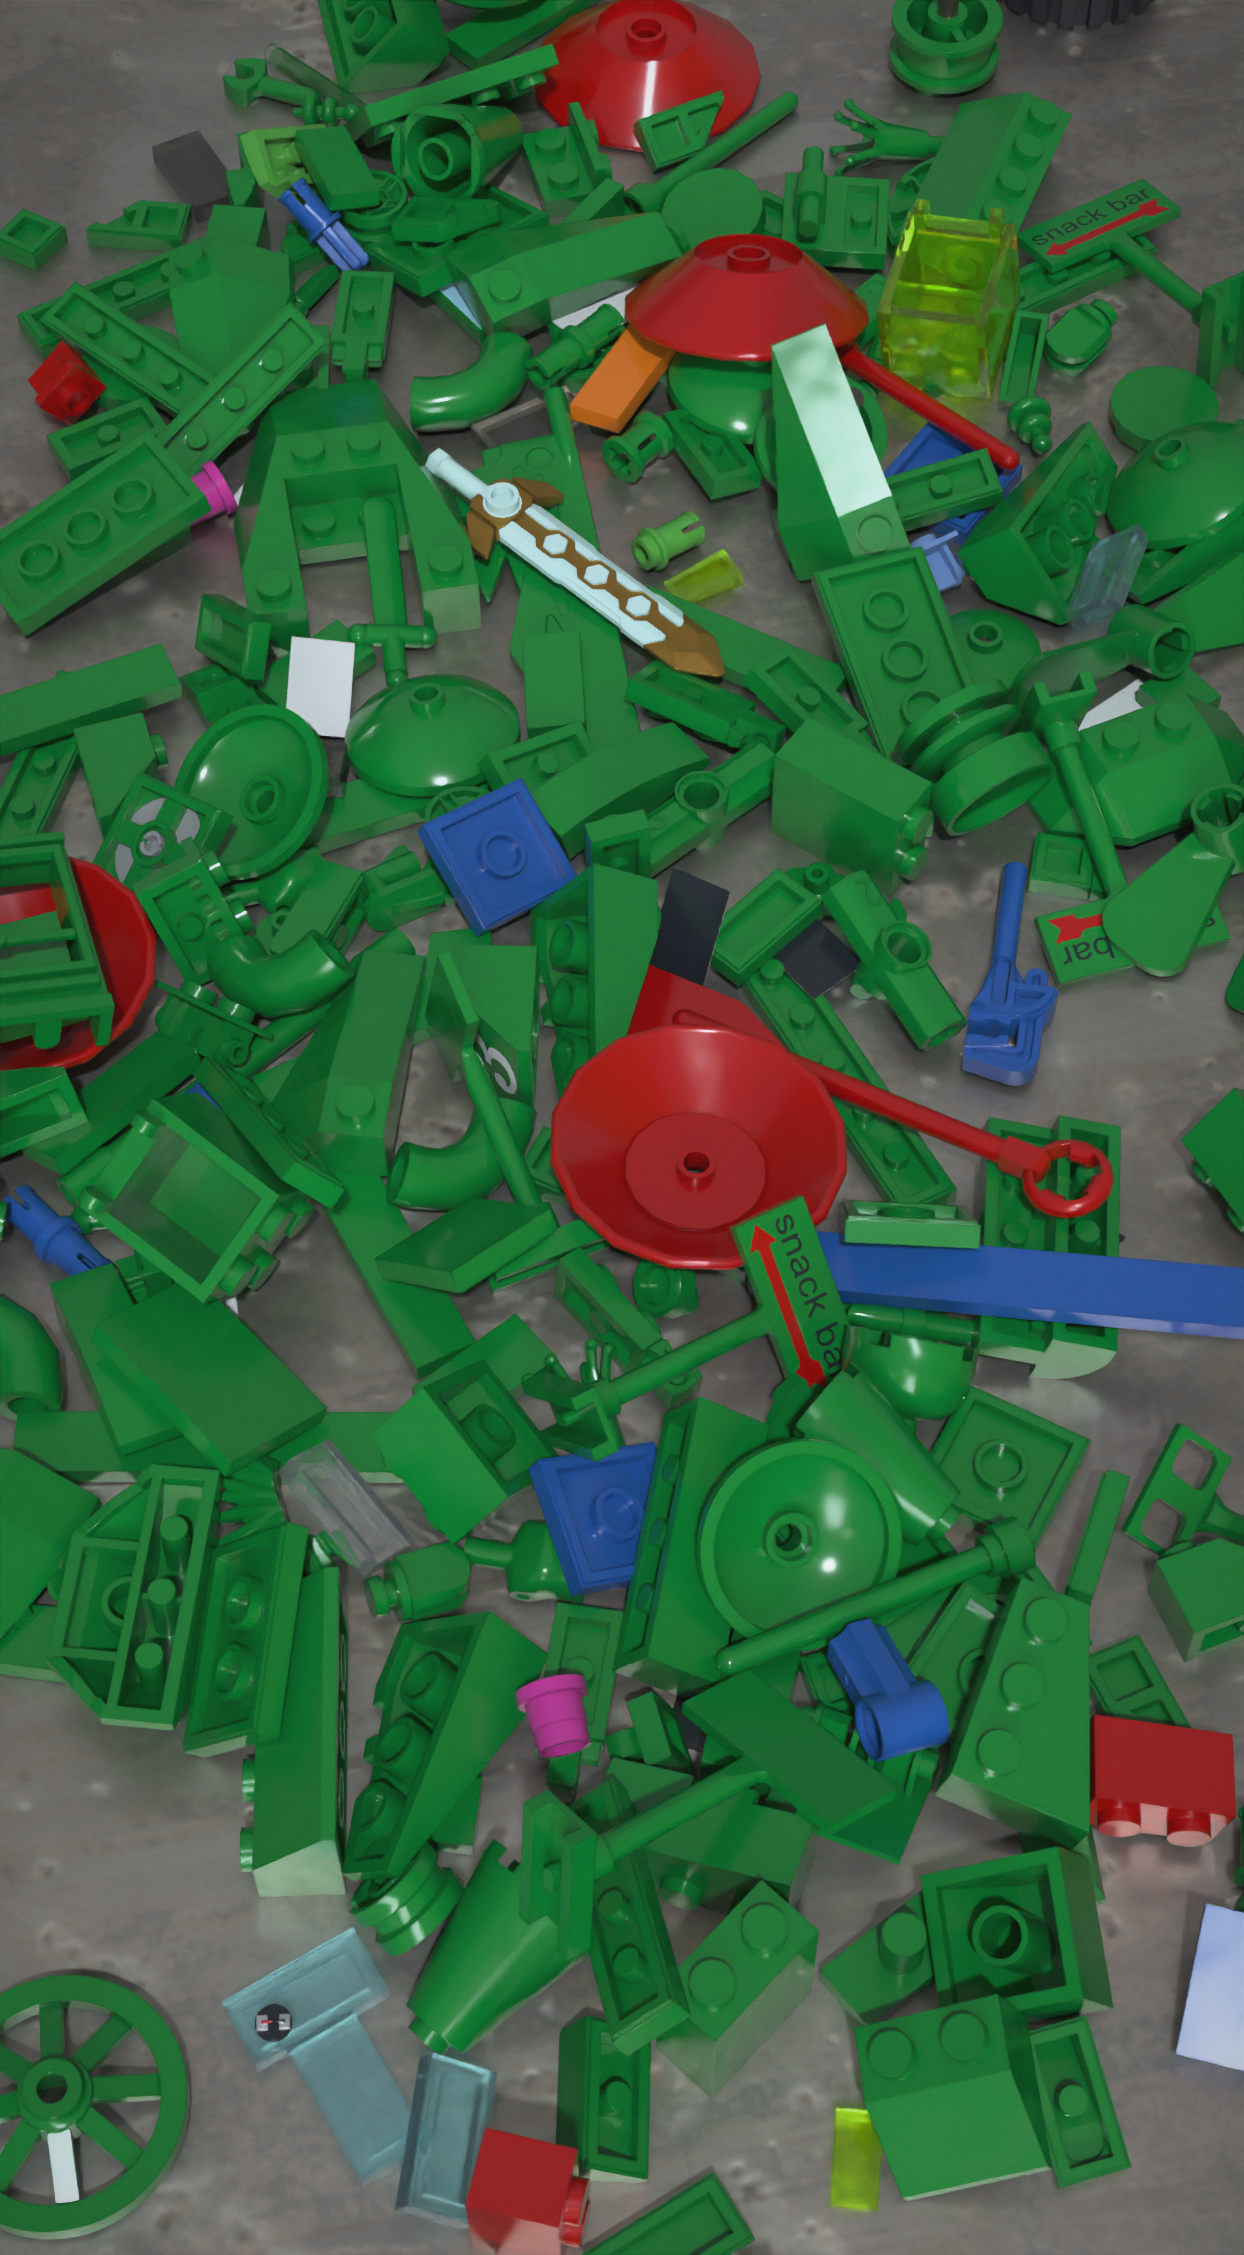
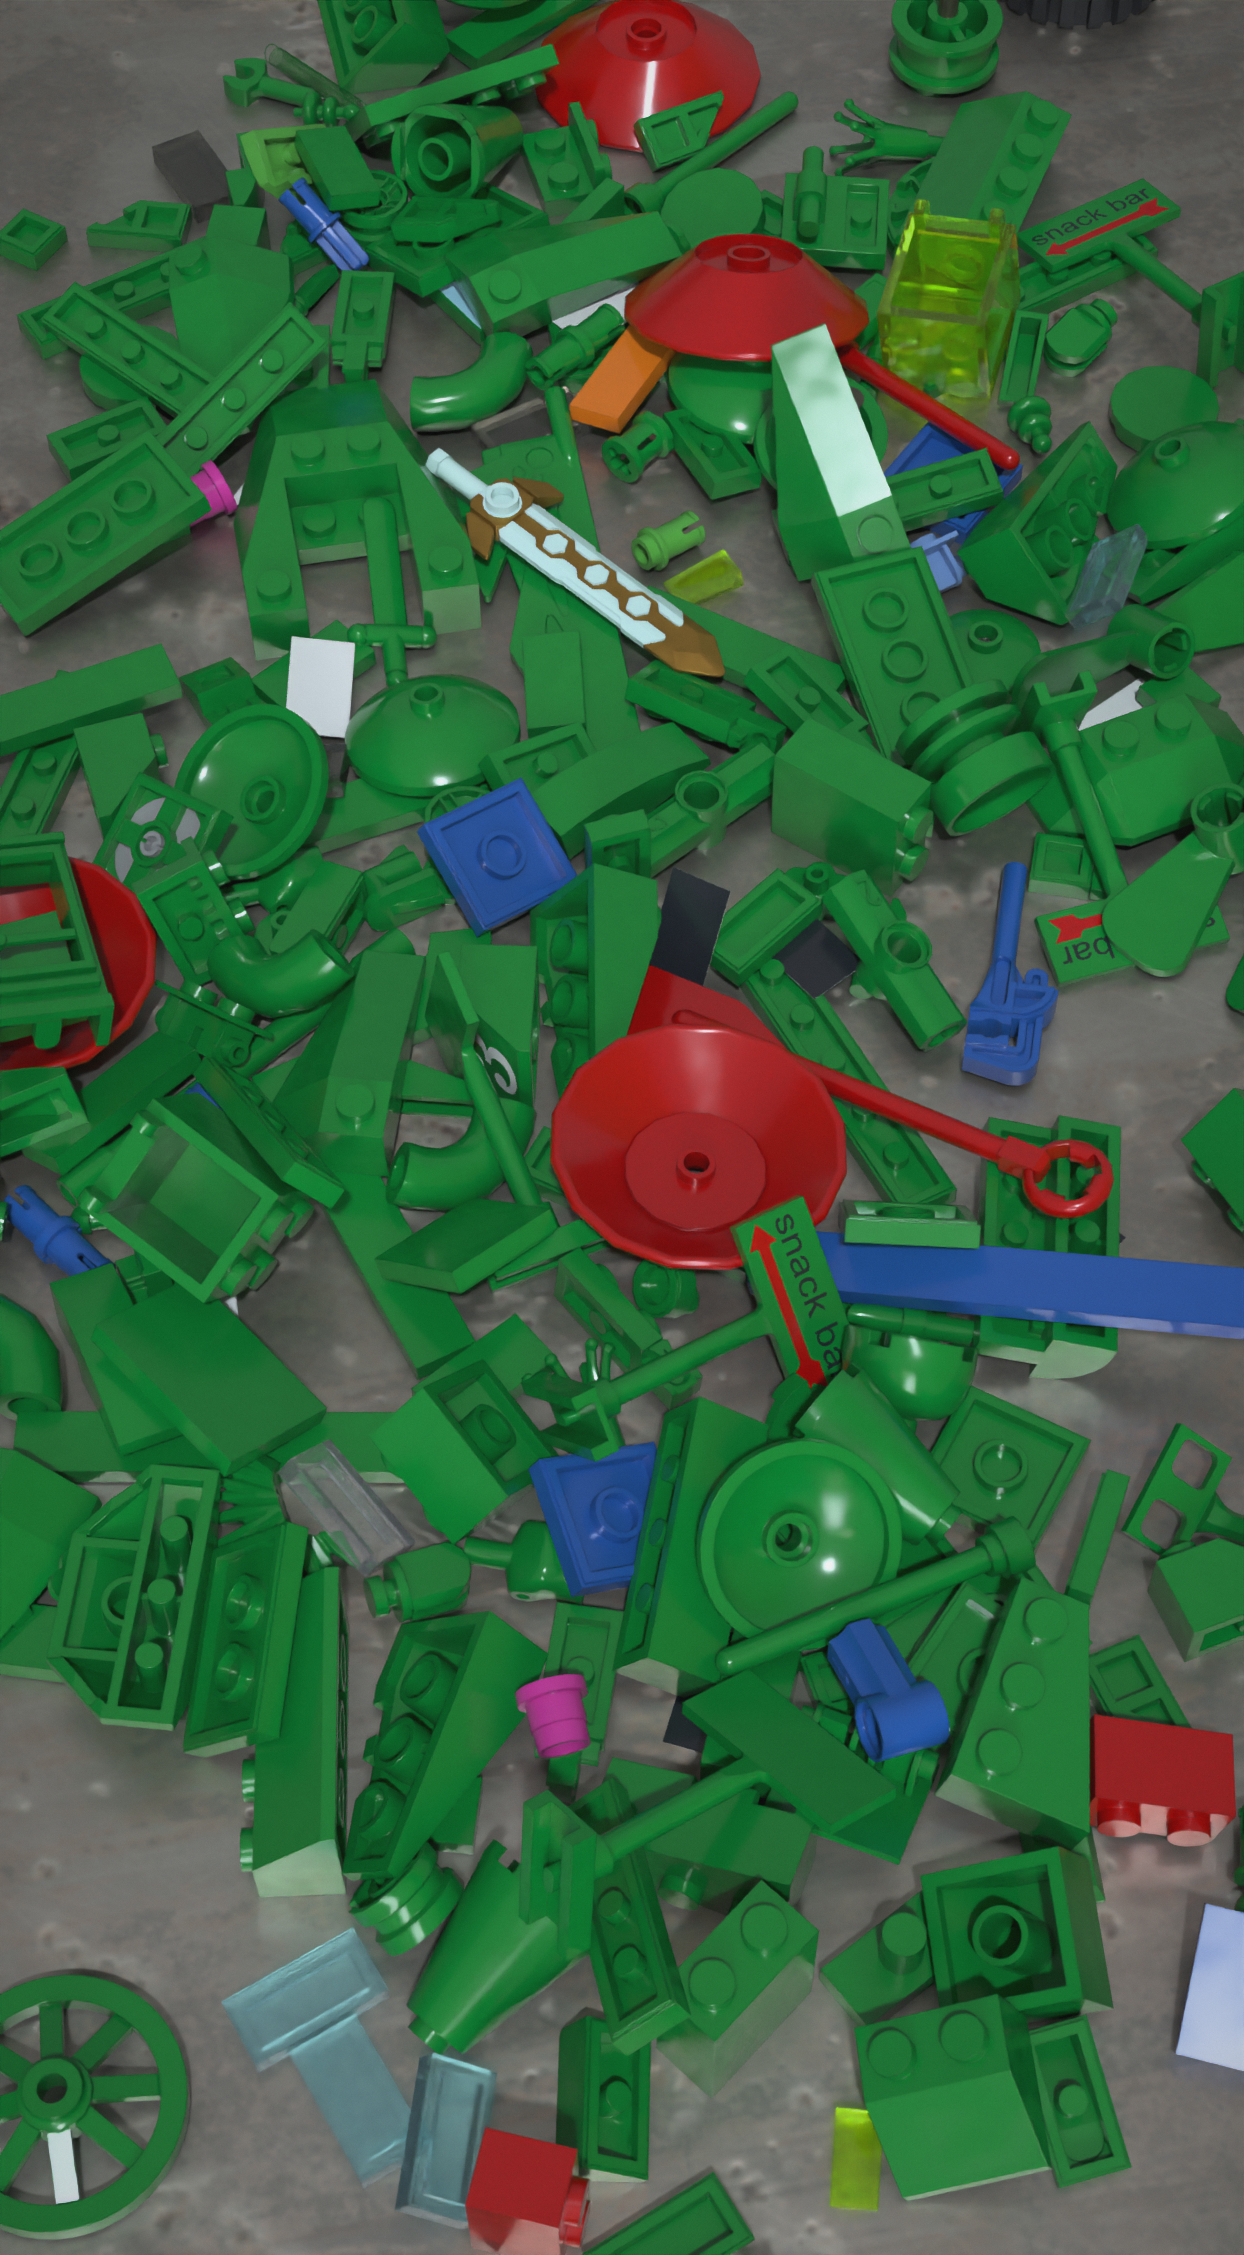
red bracket [27,340,107,426] -> none
green tile [194,593,272,680] -> none
black piece [255,2004,293,2042] -> none
green tile [605,1691,696,1776] -> none
none -> green piece [400,1059,474,1119]

